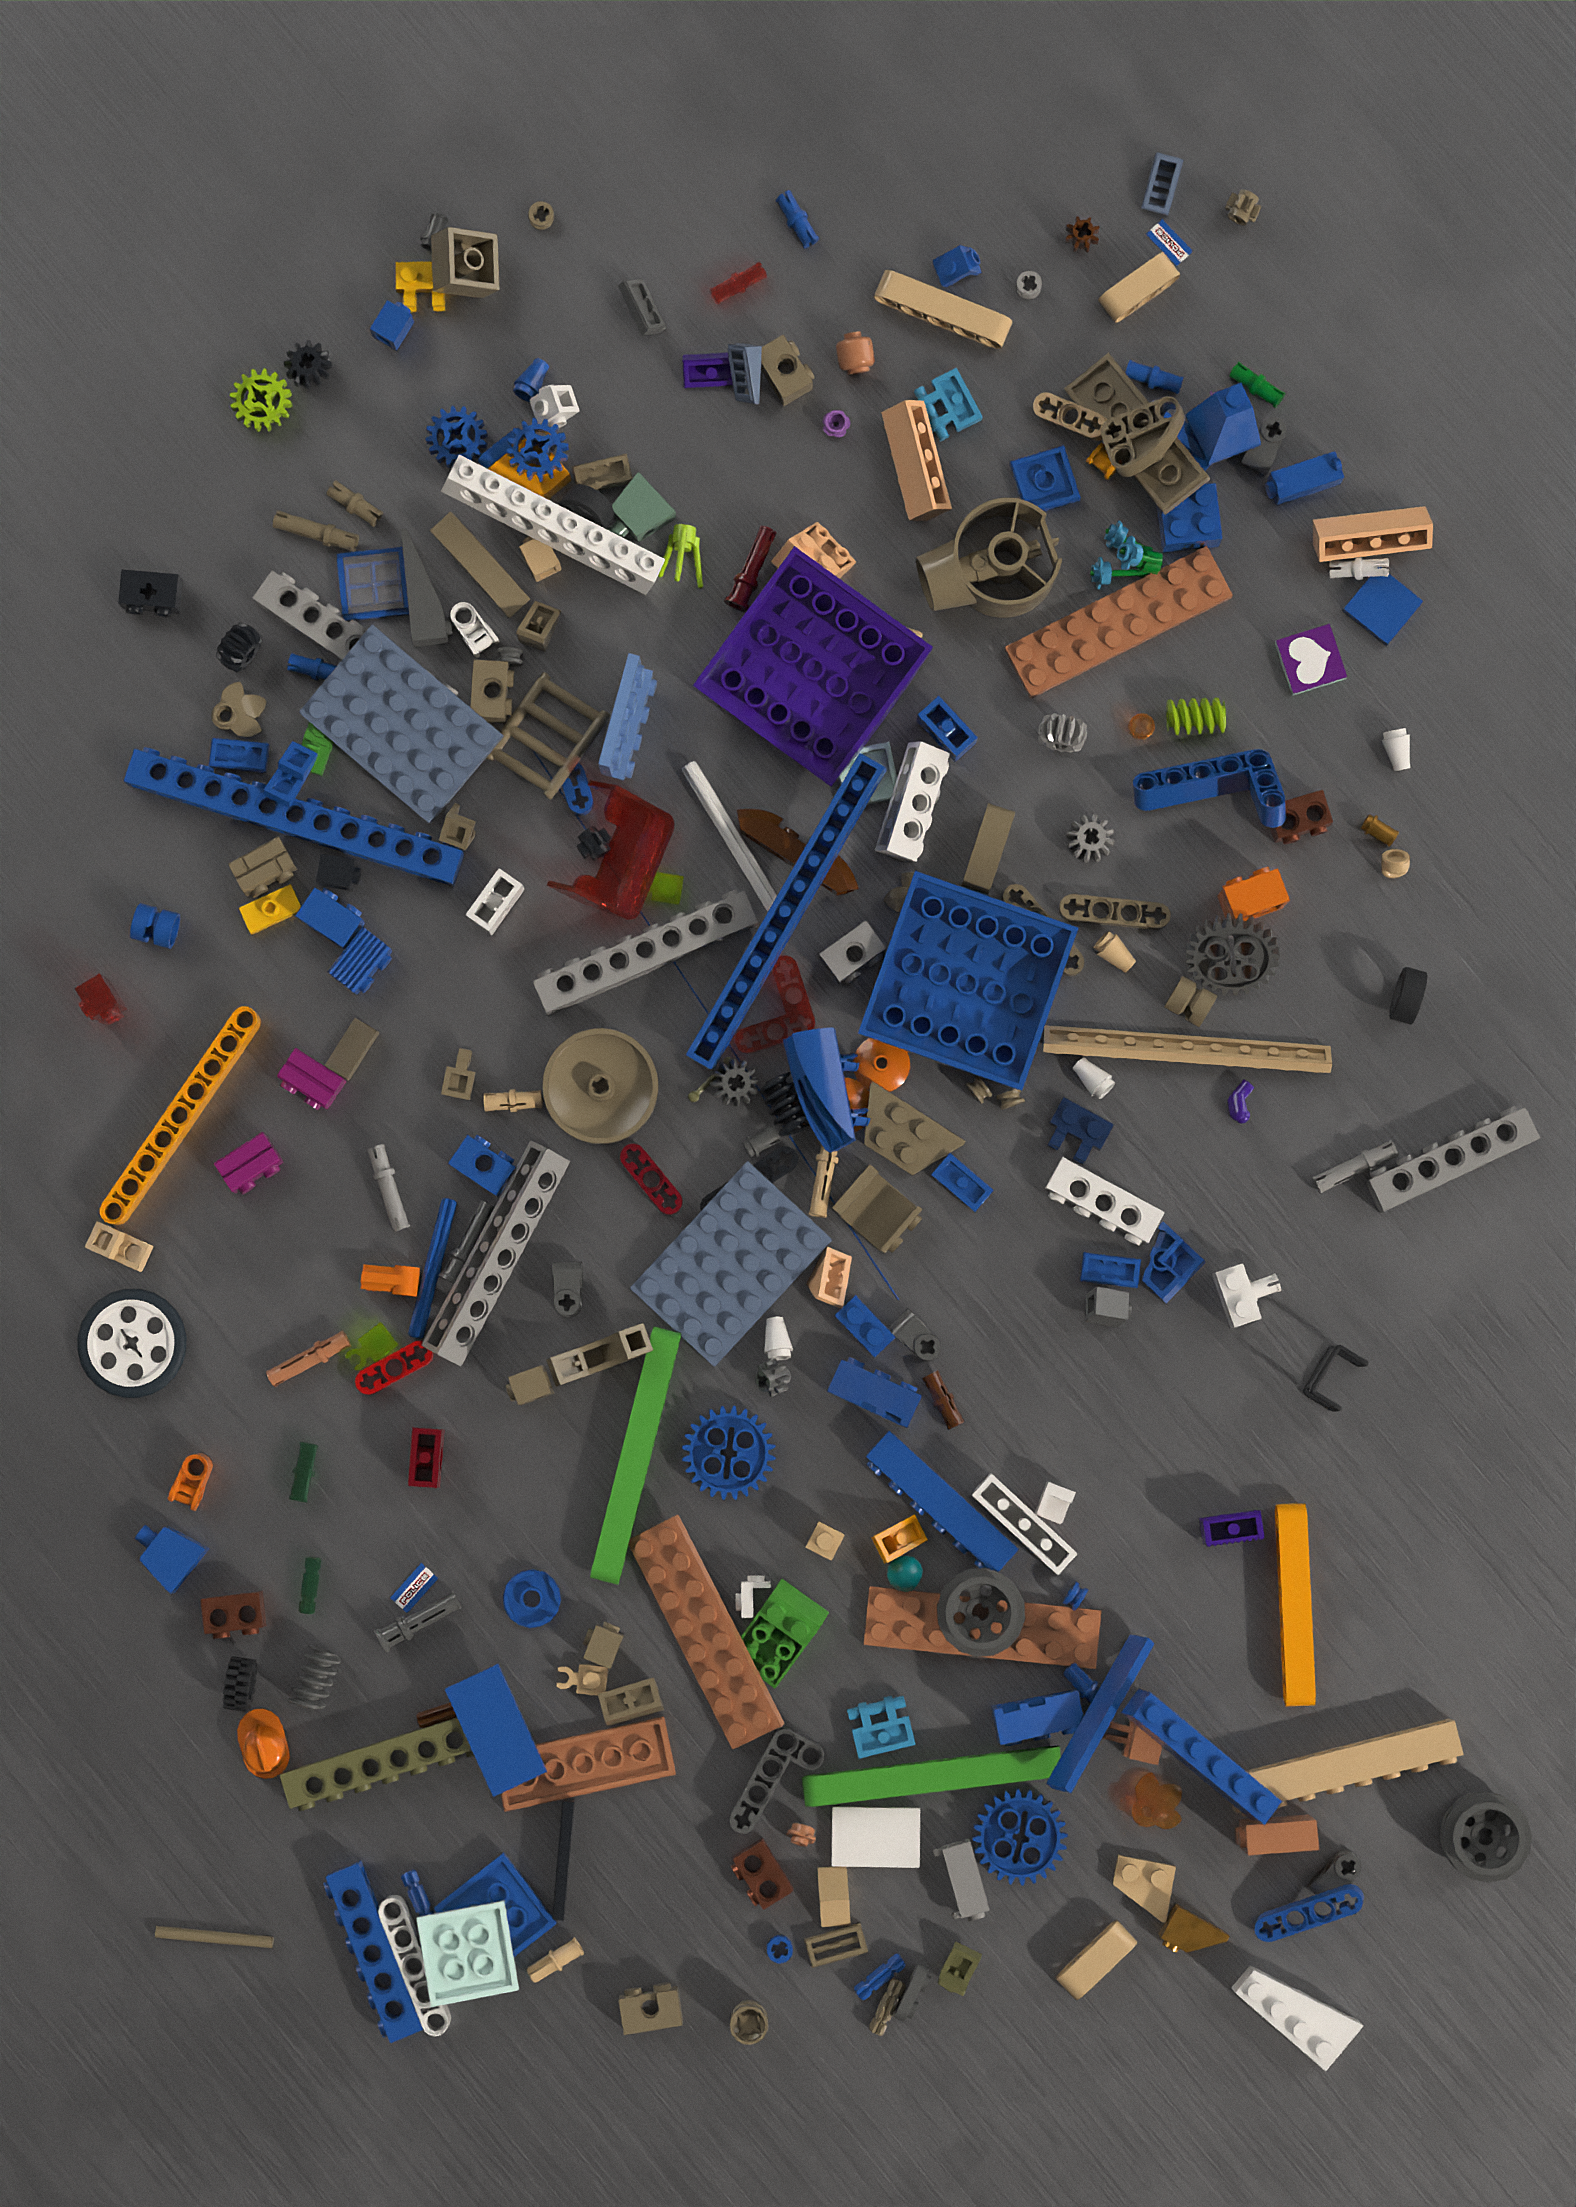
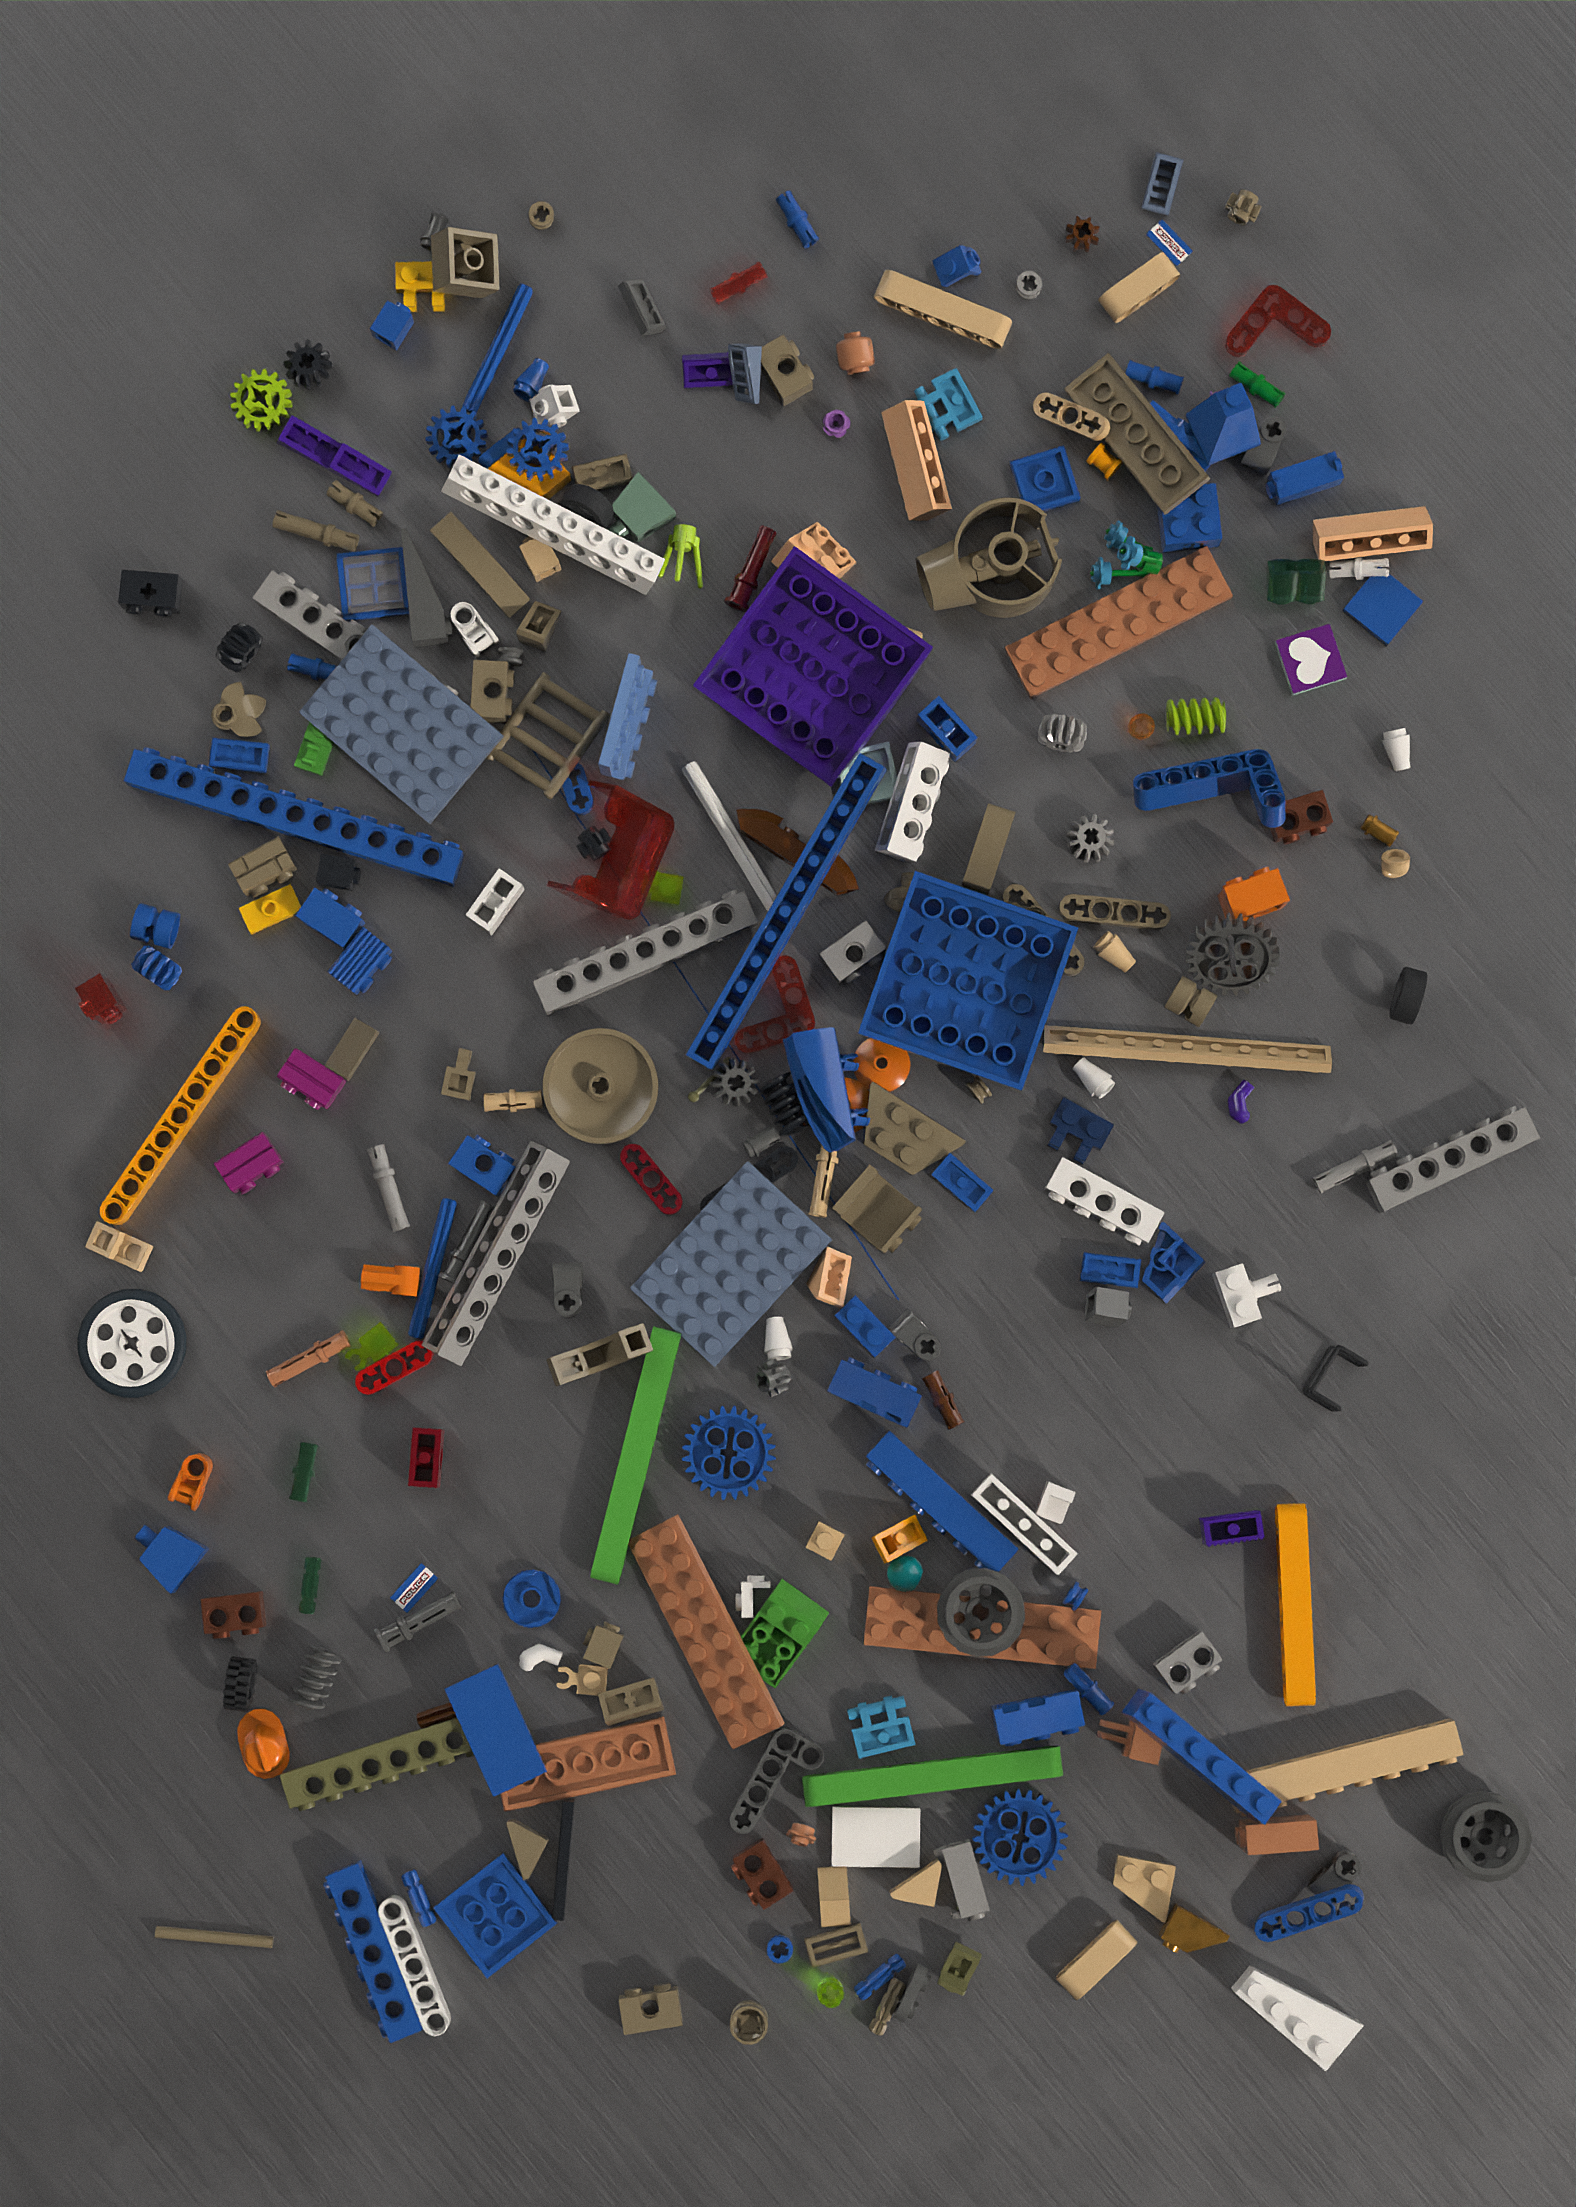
blue slope [264,741,318,808] -> none
light aqua plate [416,1900,519,2007] -> none
dark tan panel [439,803,476,850] -> none
dark tan brick [505,1365,554,1405] -> none
tan axle [526,1937,584,1983] -> none
dark tan bush [996,1089,1025,1110] -> none
blue tile [1046,1634,1154,1793] -> none
dark tan beam [1101,396,1185,477] -> none
clear orange plate [1132,1772,1182,1829] -> none
none -> blue gear [131,945,182,990]
none -> dark purple slope [276,415,392,497]
none -> blue axle [462,284,533,413]
none -> dark tan slope [506,1819,550,1880]
none -> white arm [519,1644,563,1671]
none -> clear neon green bush [817,1977,844,2008]
none -> tan slope [889,1857,942,1907]
none -> light grey brick [1153,1630,1223,1695]
none -> clear red beam [1225,285,1331,357]
none -> clear green brick [1265,558,1327,605]

